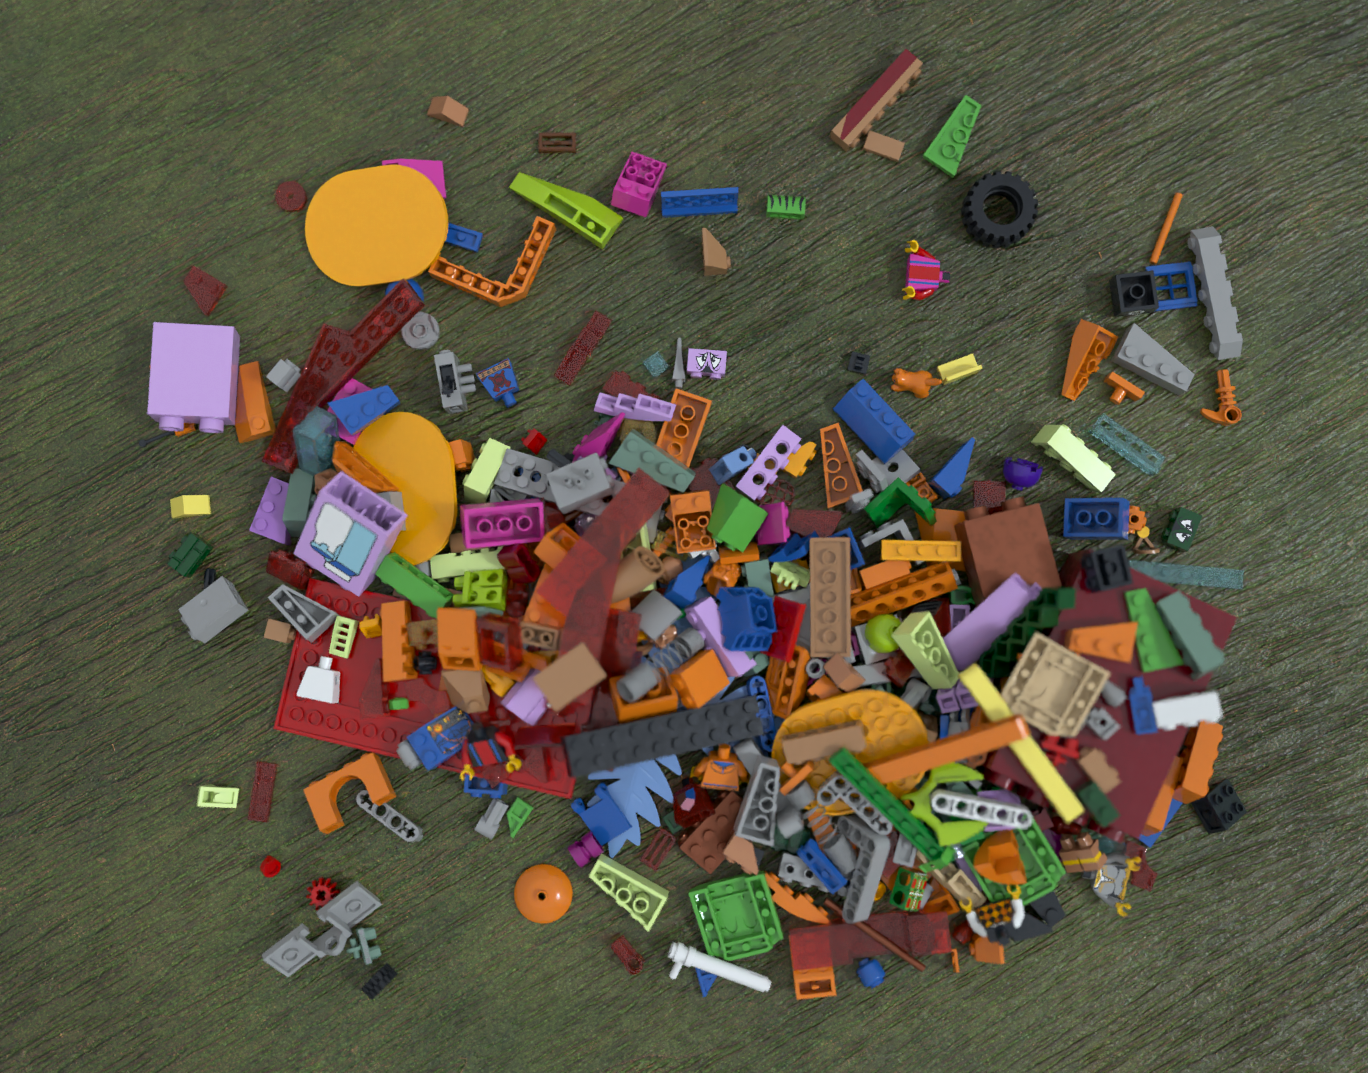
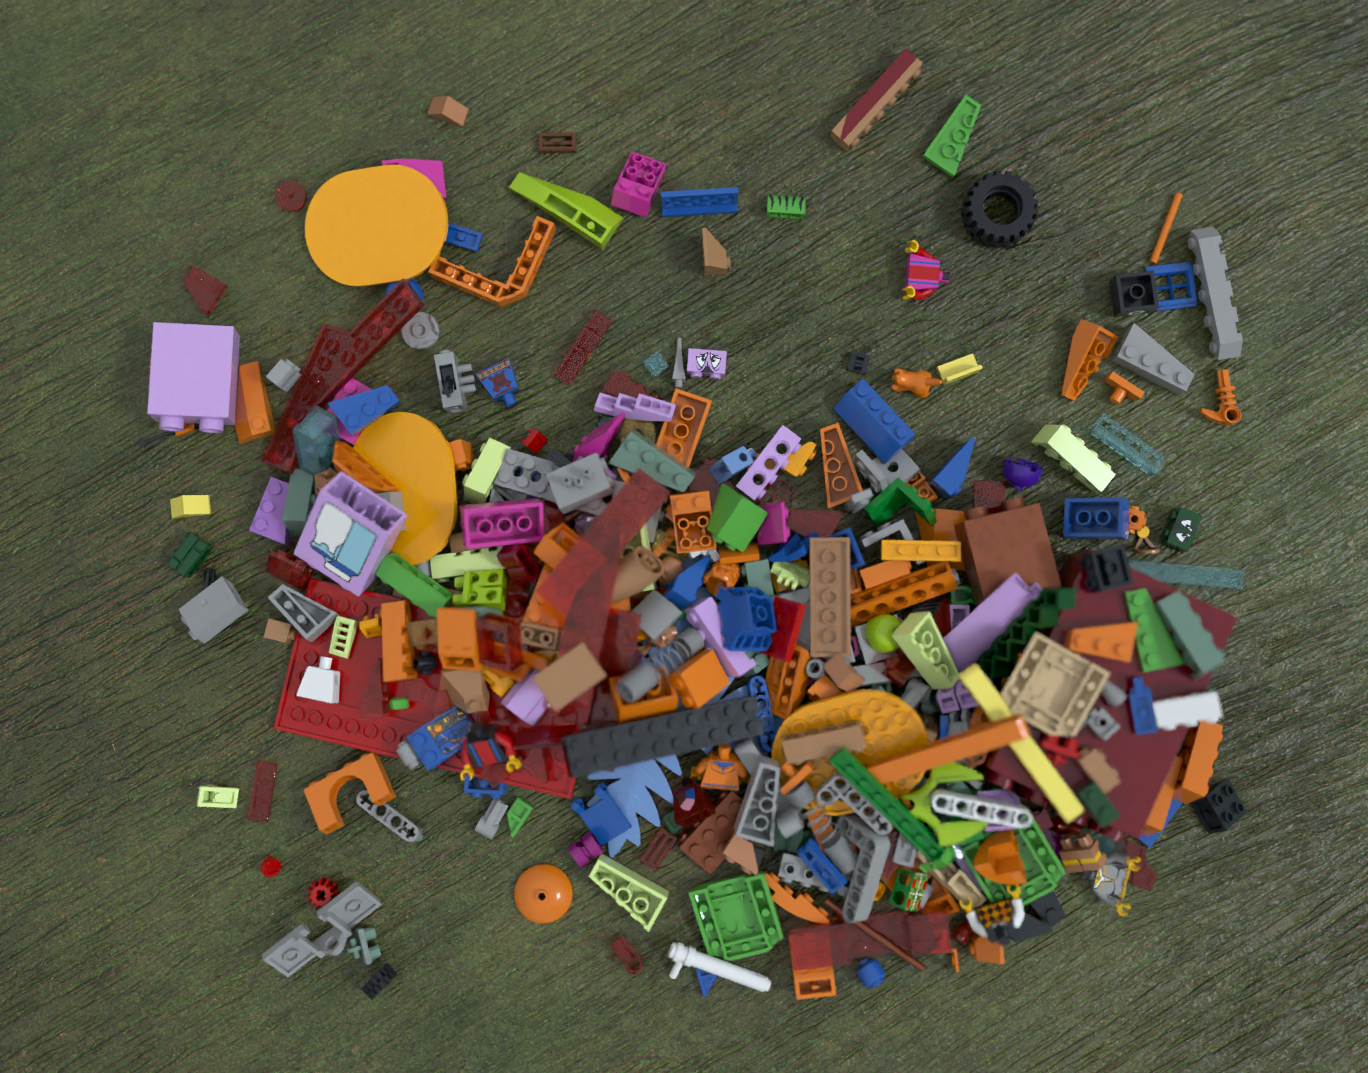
medium nougat tile [863,131,905,162] -> none

